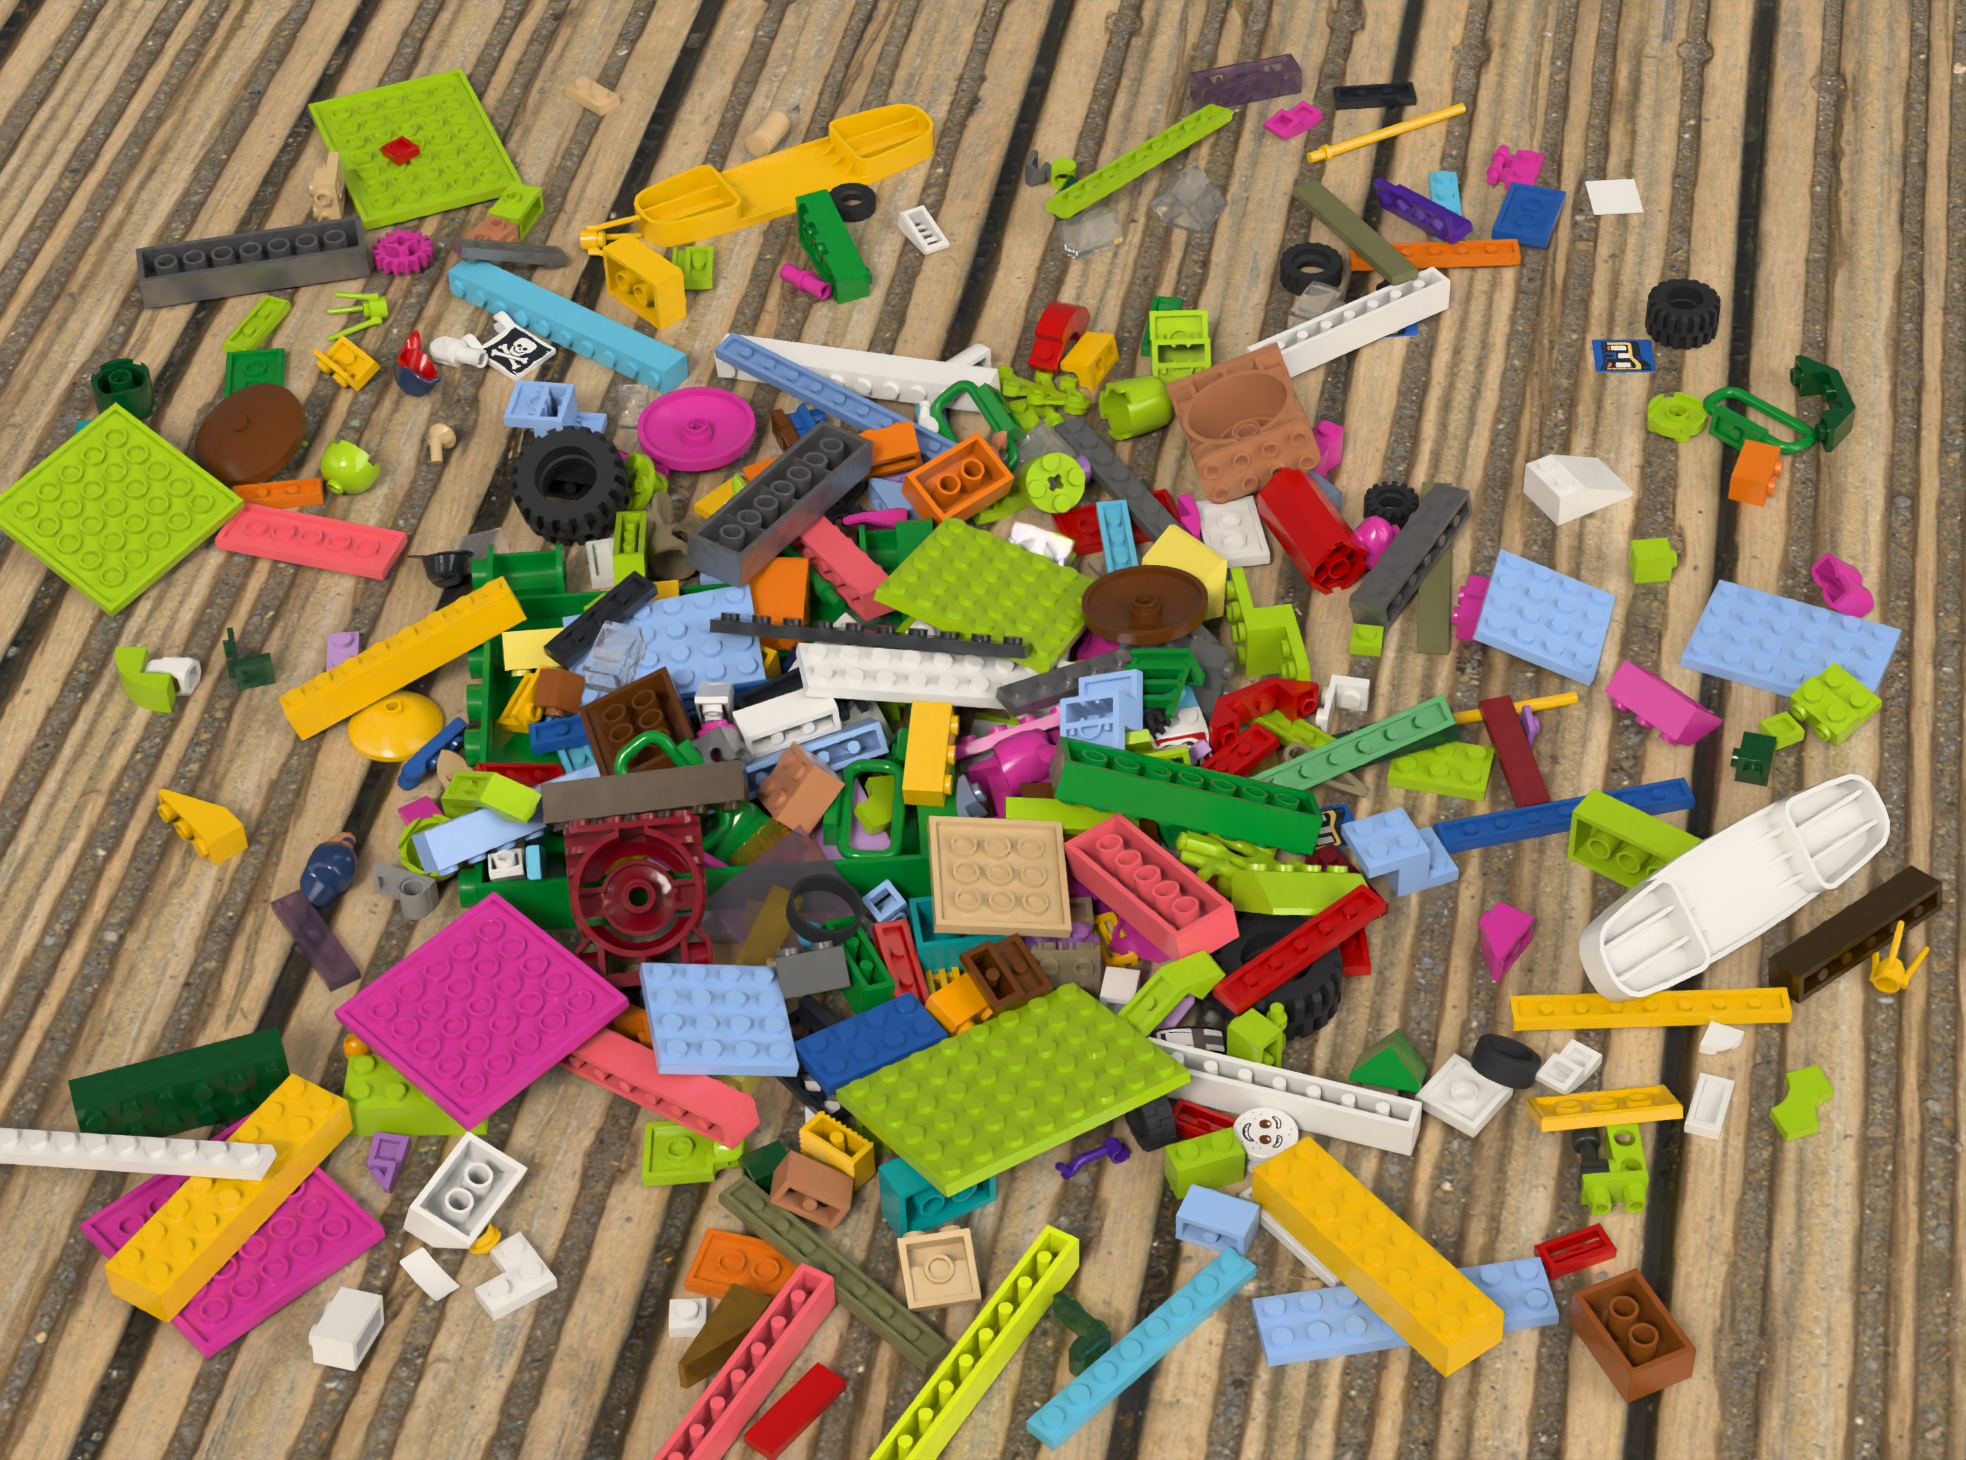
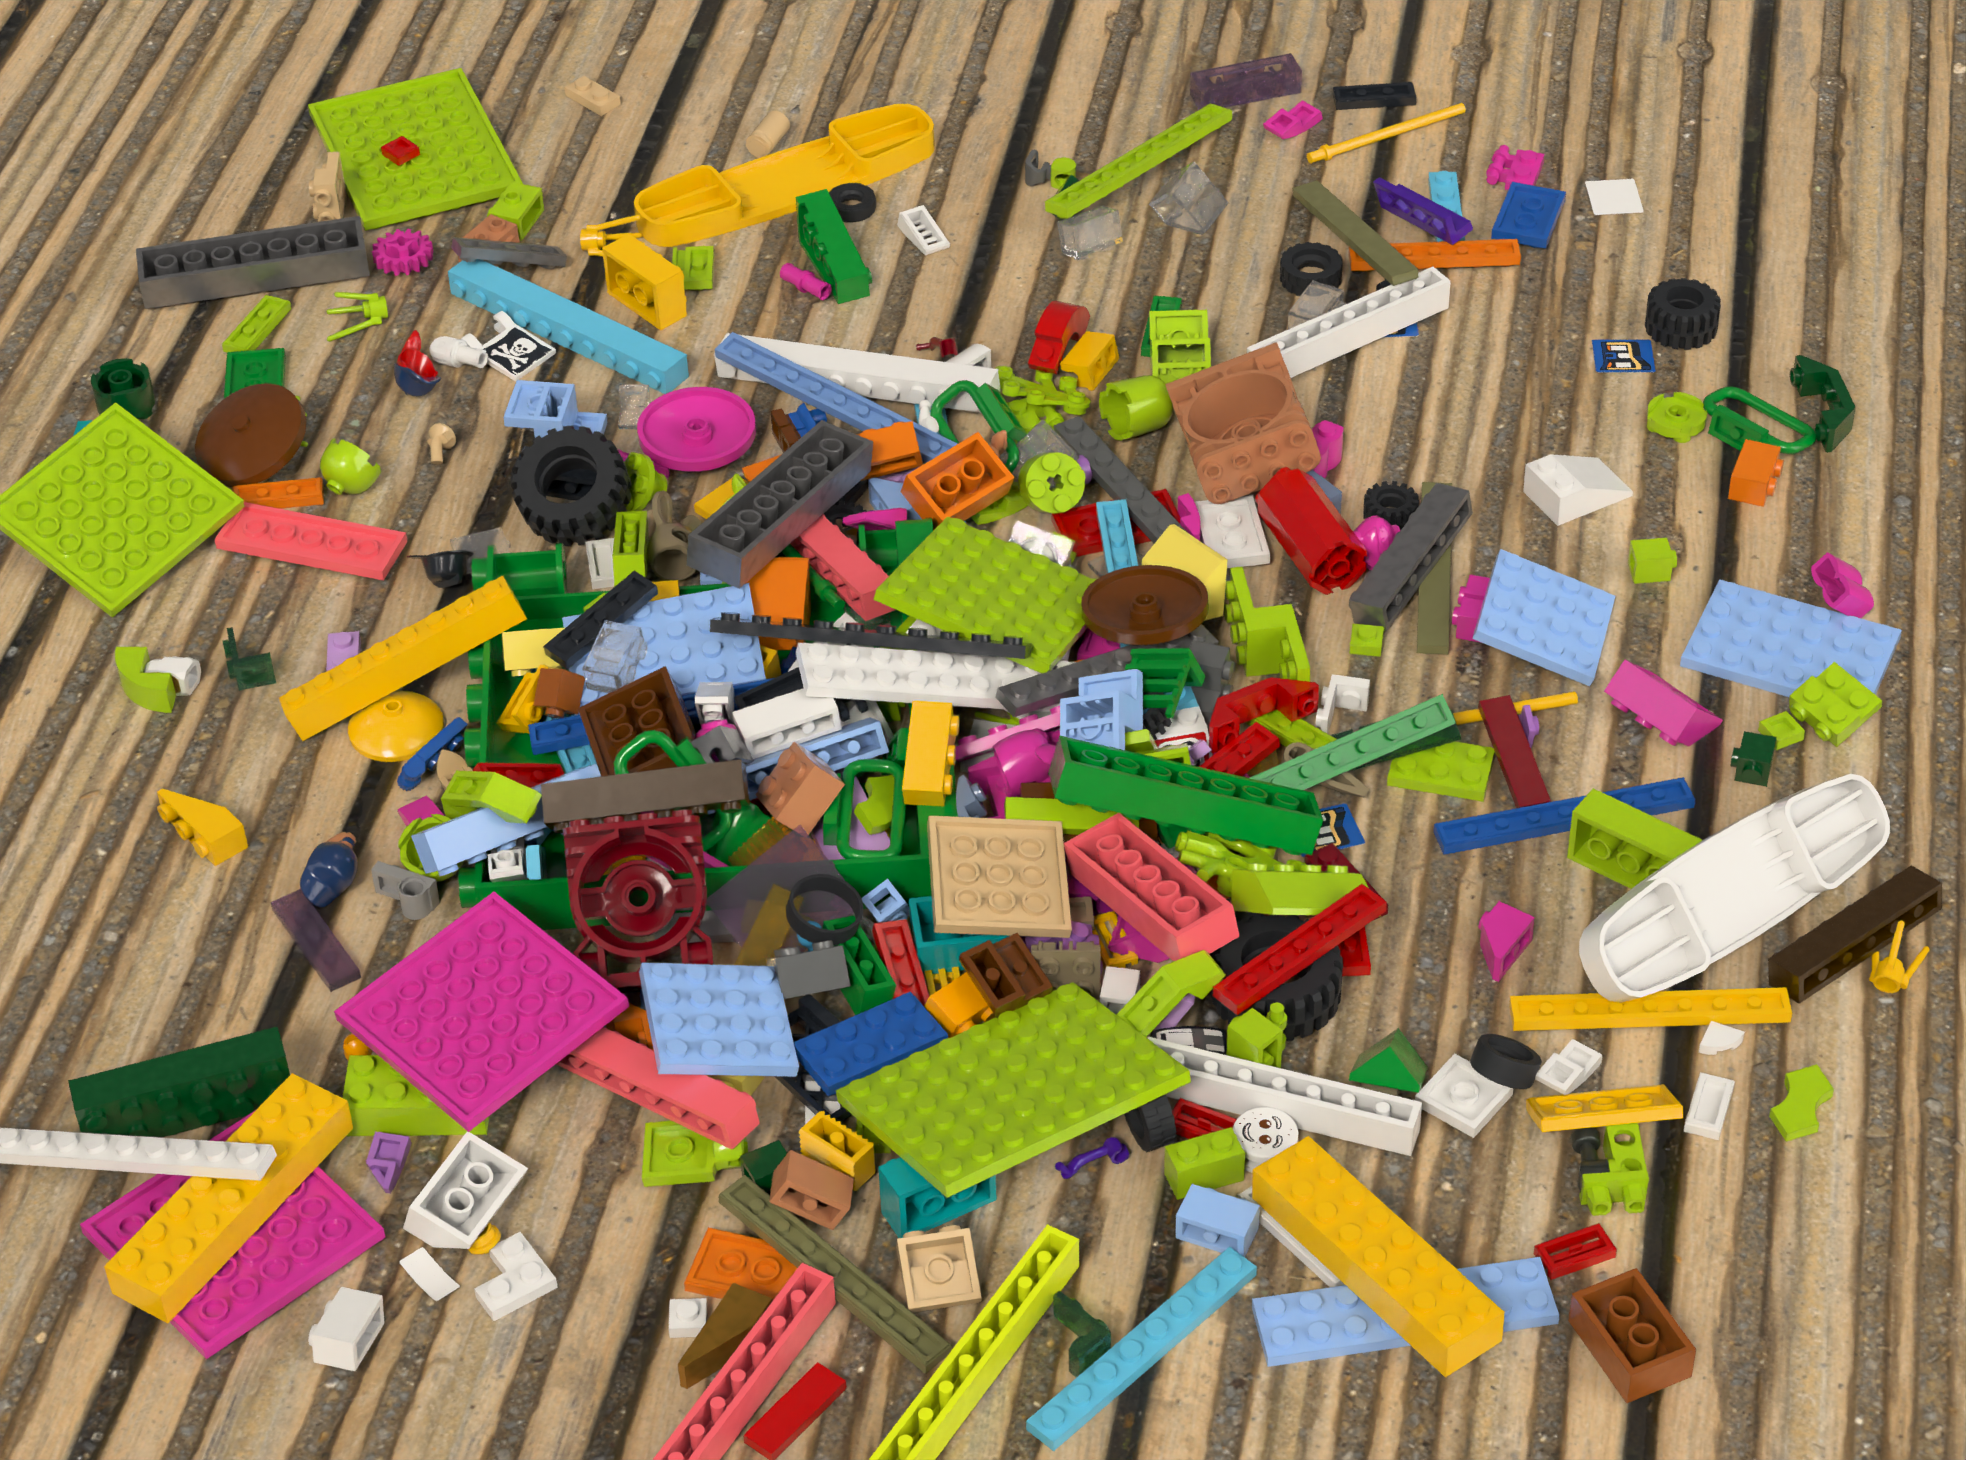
yellow bracket [312,335,381,392] -> none
light blue bracket [1341,807,1459,897] -> none
none -> dark red piece [916,337,958,358]

